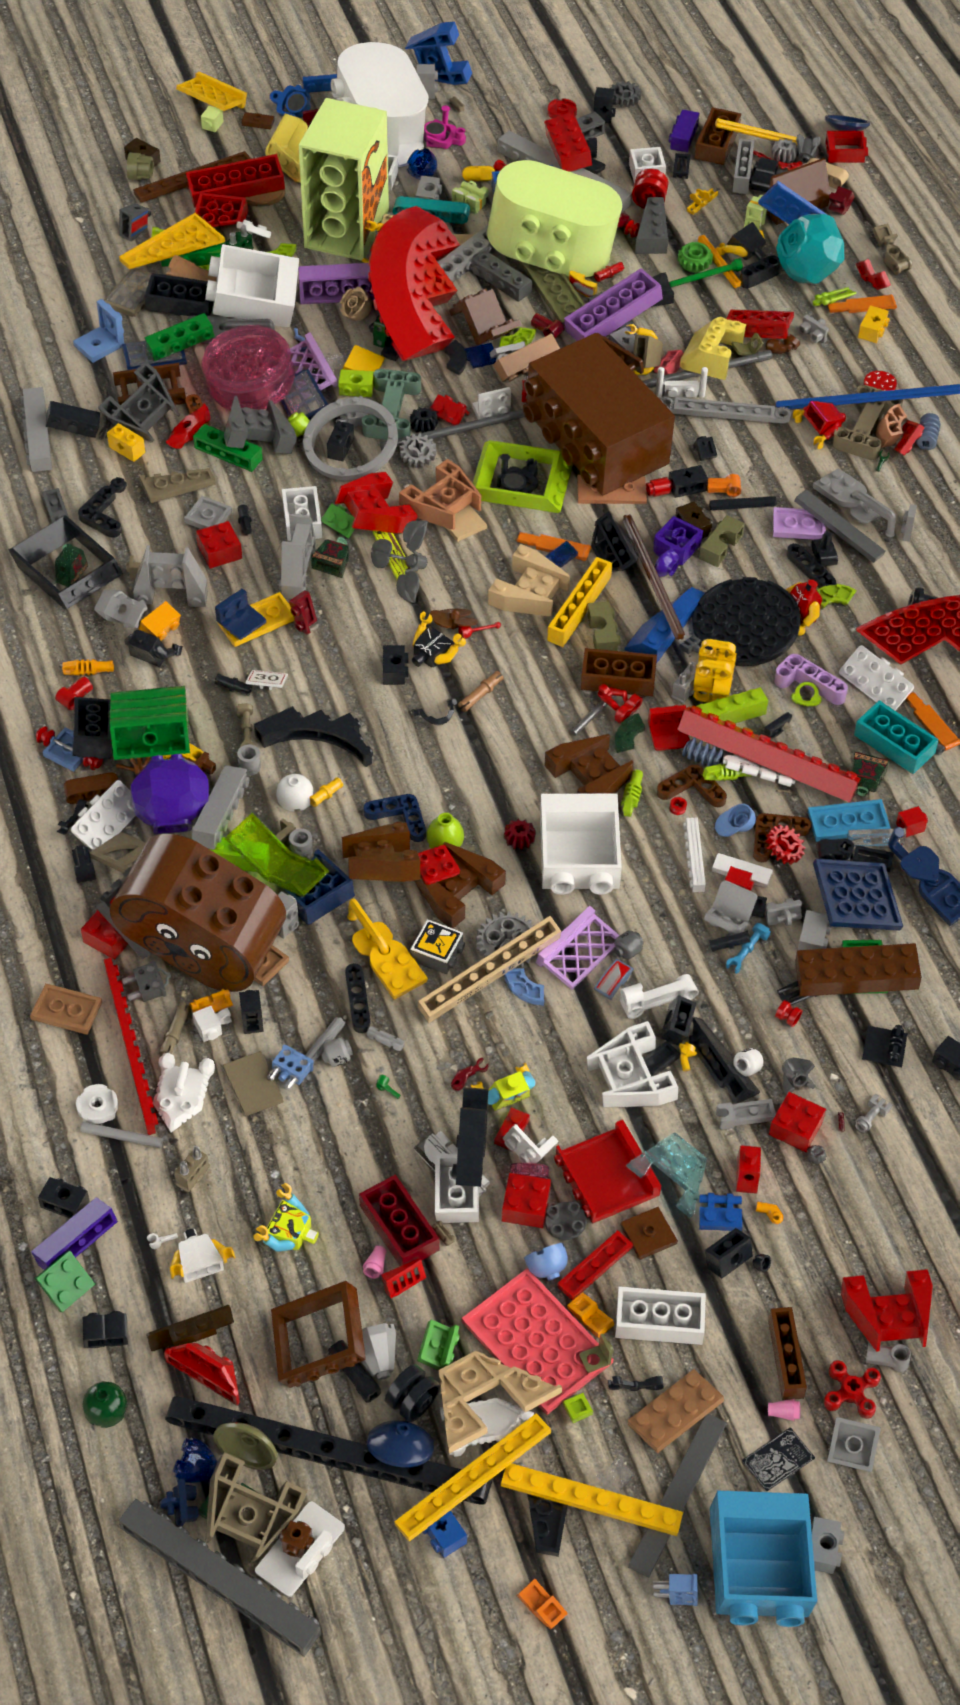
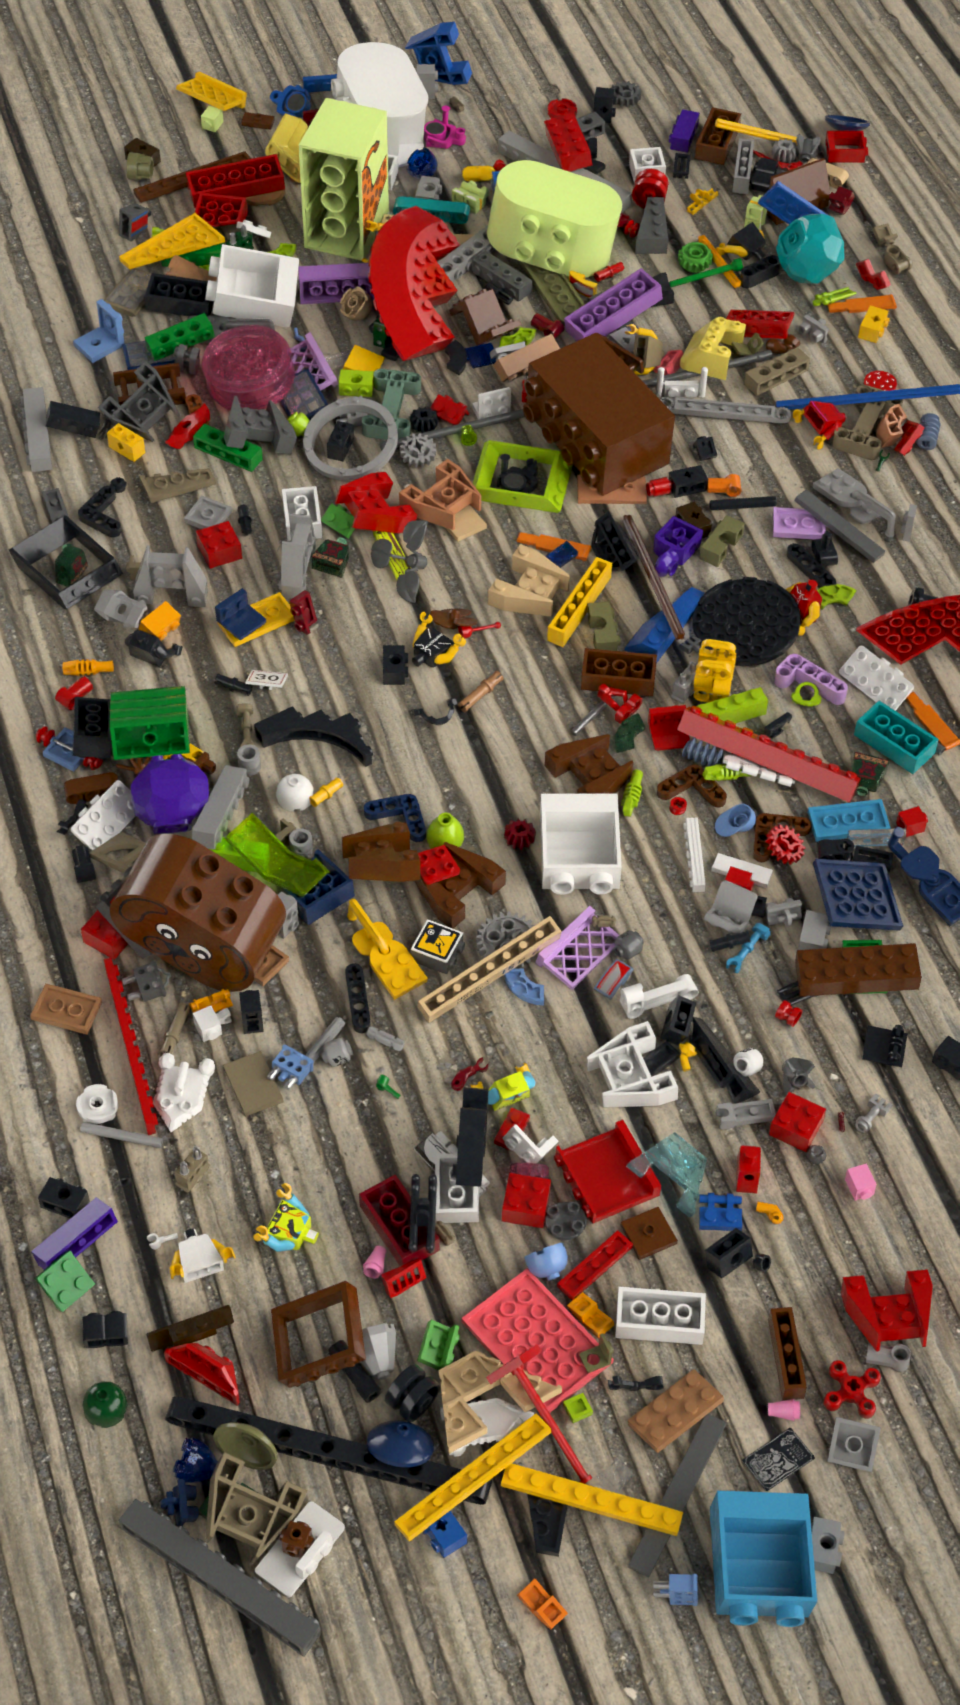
none -> dark grey brick [174,344,200,375]
none -> black piece [408,1174,437,1254]
none -> clear neon green piece [460,425,477,446]
none -> black axle [485,283,513,305]
none -> red tile [486,1344,592,1484]
none -> dark tan piece [591,915,616,927]
none -> dark tan brick [744,347,810,396]
none -> bright pink brick [845,1163,877,1200]

